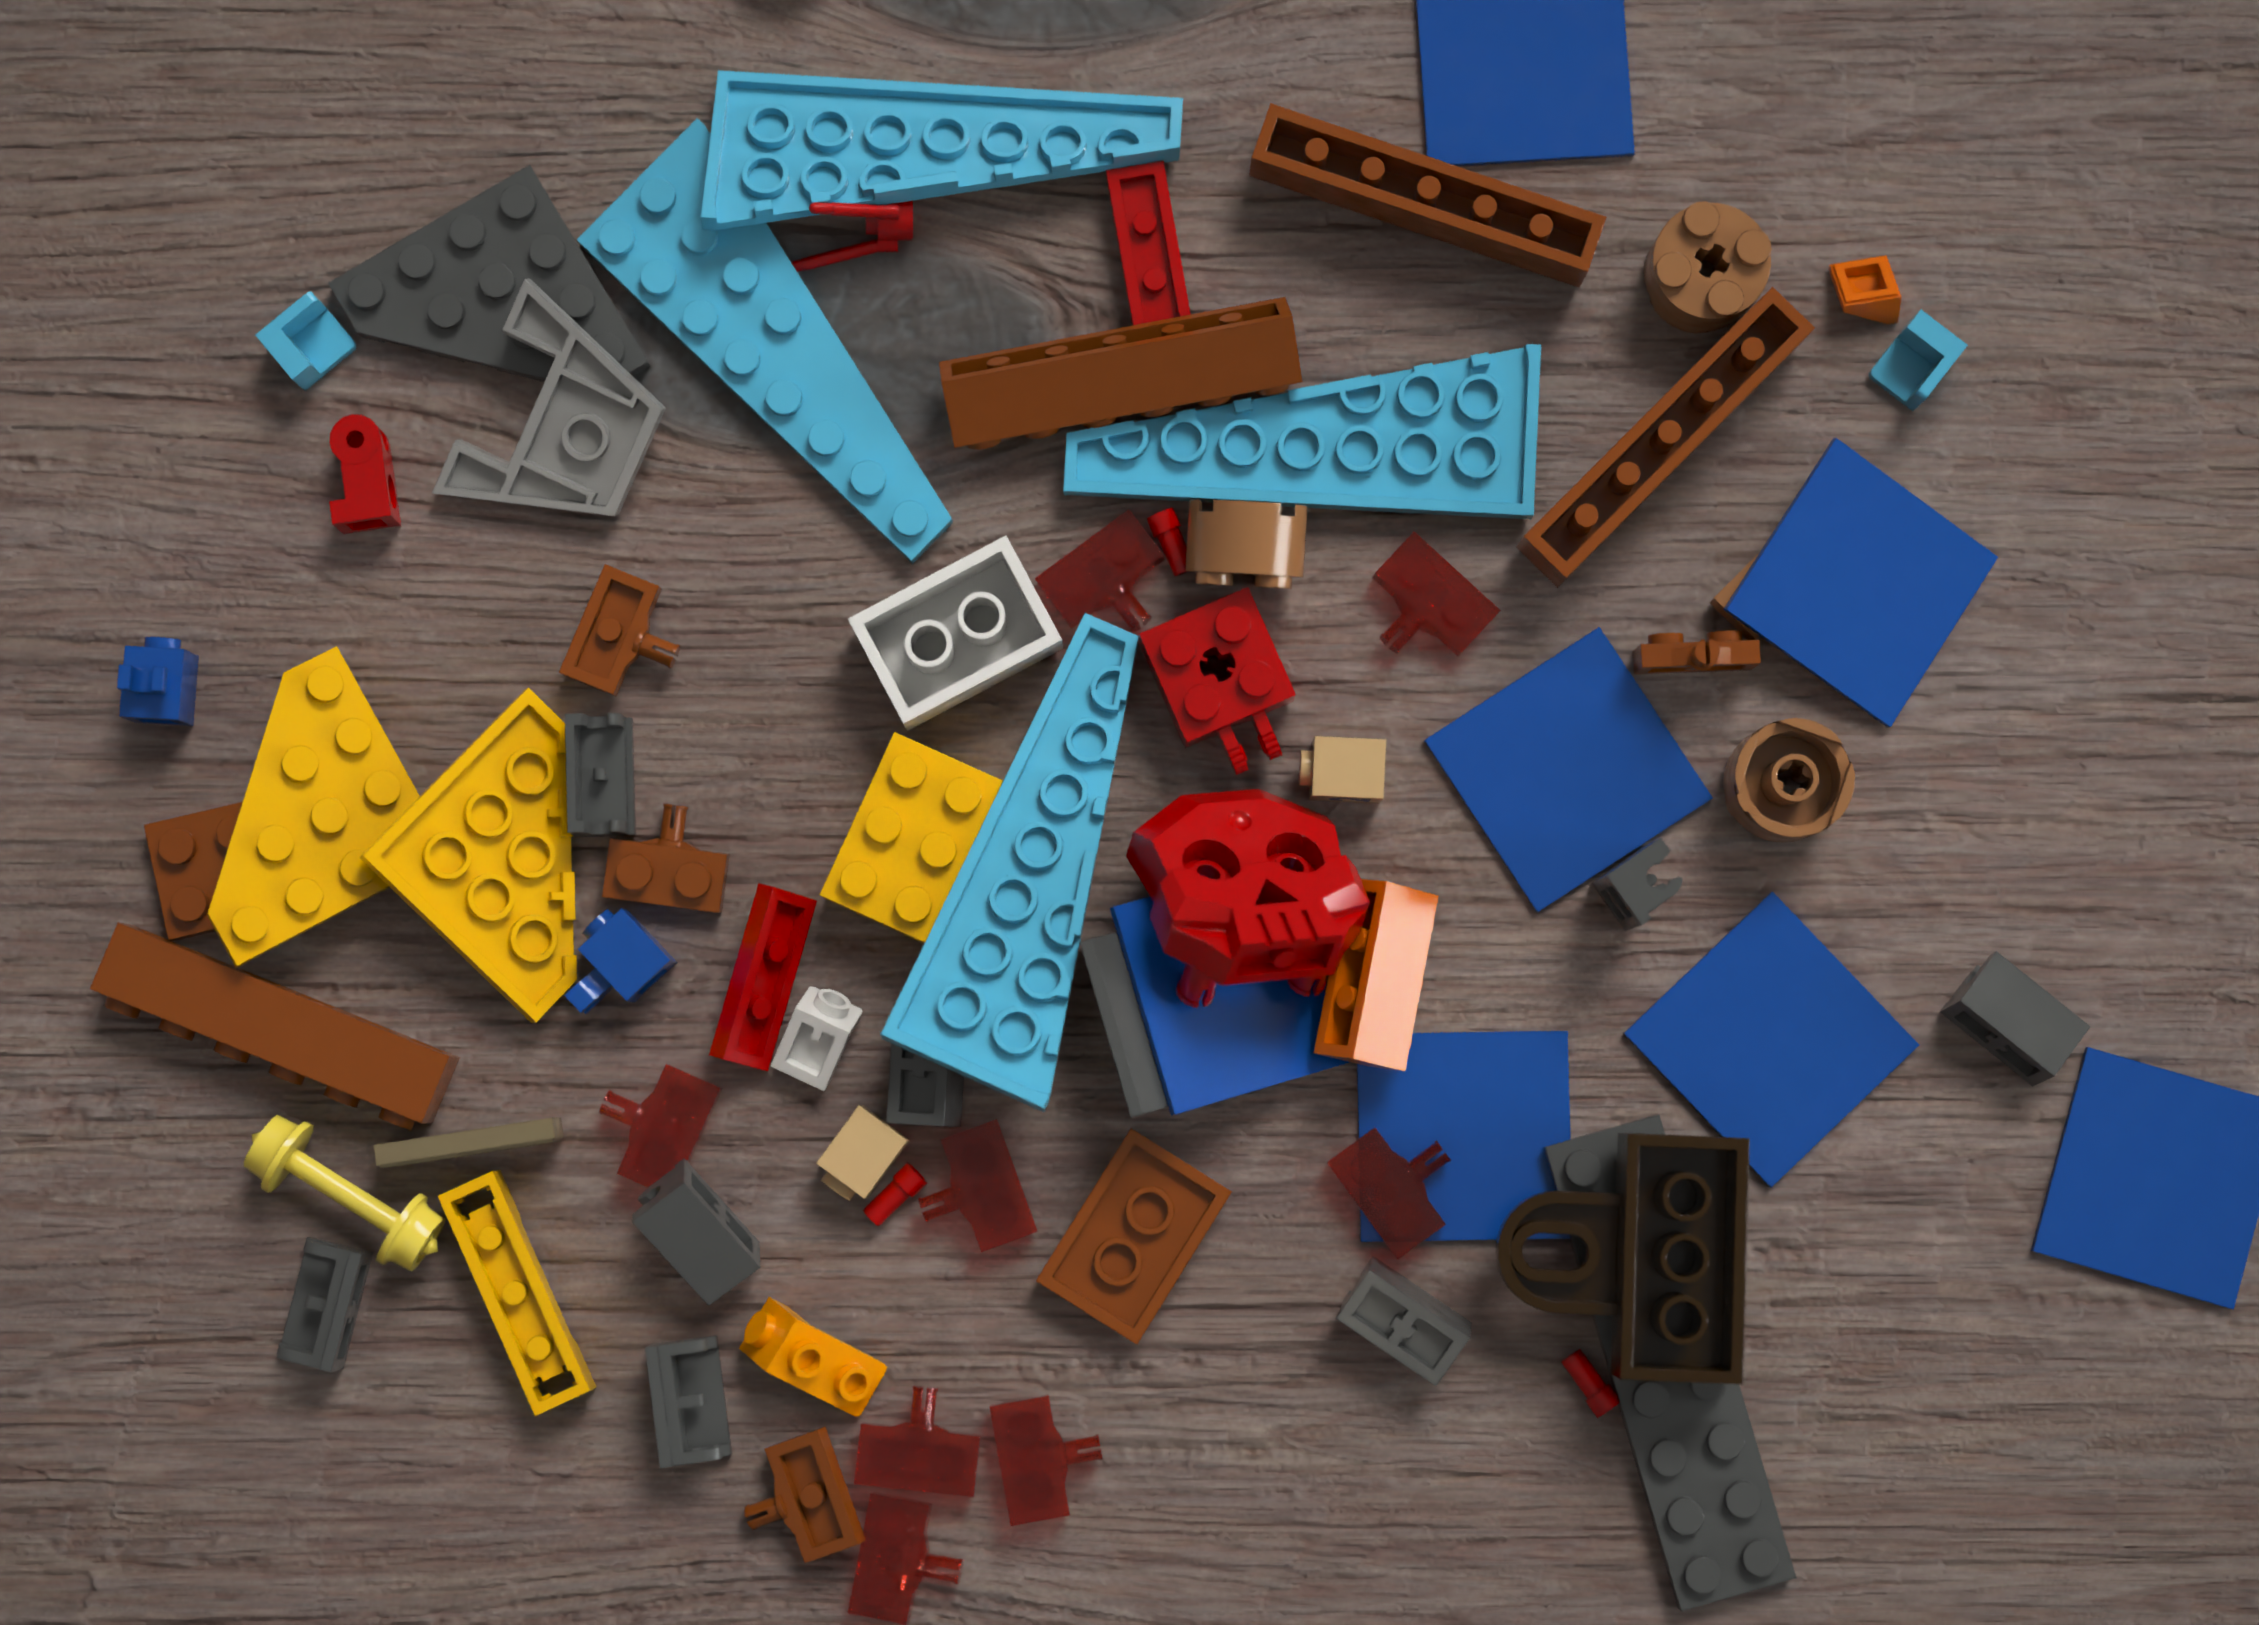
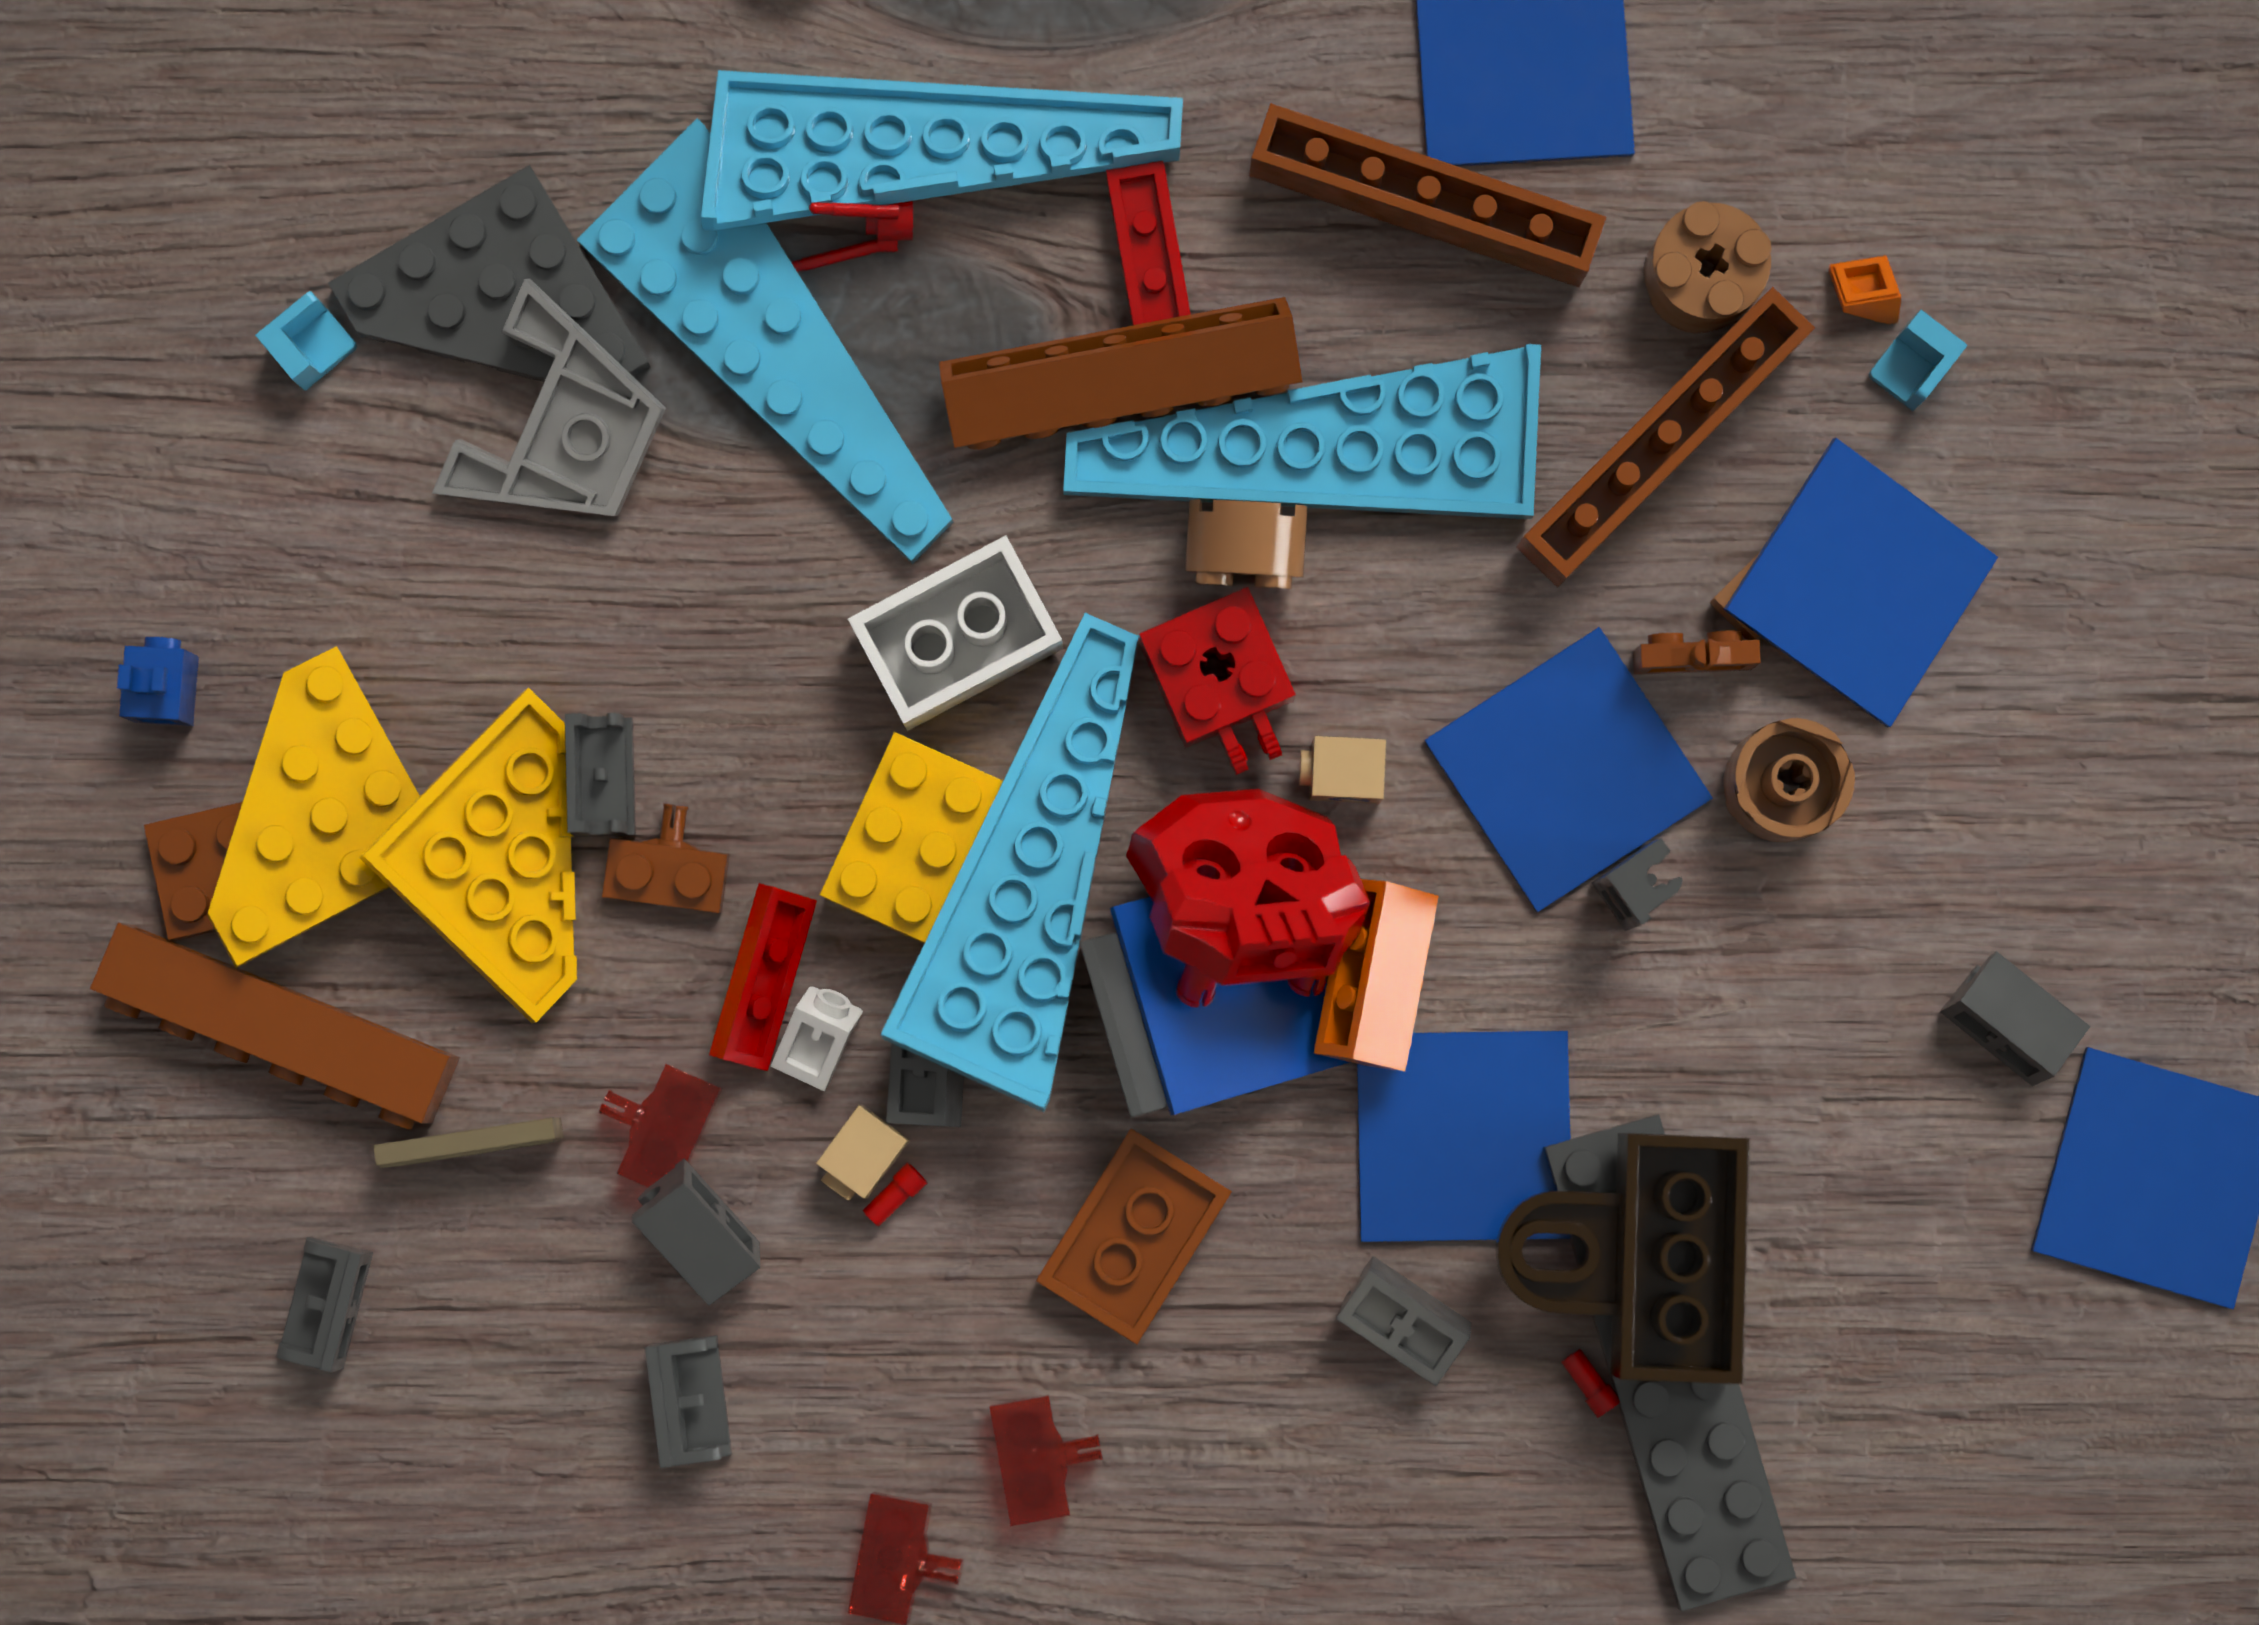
light yellow piece [244,1115,445,1271] -> none
red leg [329,414,401,534] -> none
yellow piece [438,1170,597,1416] -> none
dark orange plate [559,564,680,697] -> none
blue brick [564,908,677,1014] -> none
light orange bracket [739,1297,887,1417] -> none
dark orange plate [744,1426,866,1563] -> none
clear red plate [854,1386,981,1497] -> none
clear red plate [918,1119,1038,1252] -> none
clear red plate [1035,509,1165,632] -> none
red piece [1146,507,1187,577] -> none
clear red plate [1327,1126,1452,1260] -> none
clear red plate [1372,531,1501,657] -> none
blue piece [1623,891,1919,1188] -> none

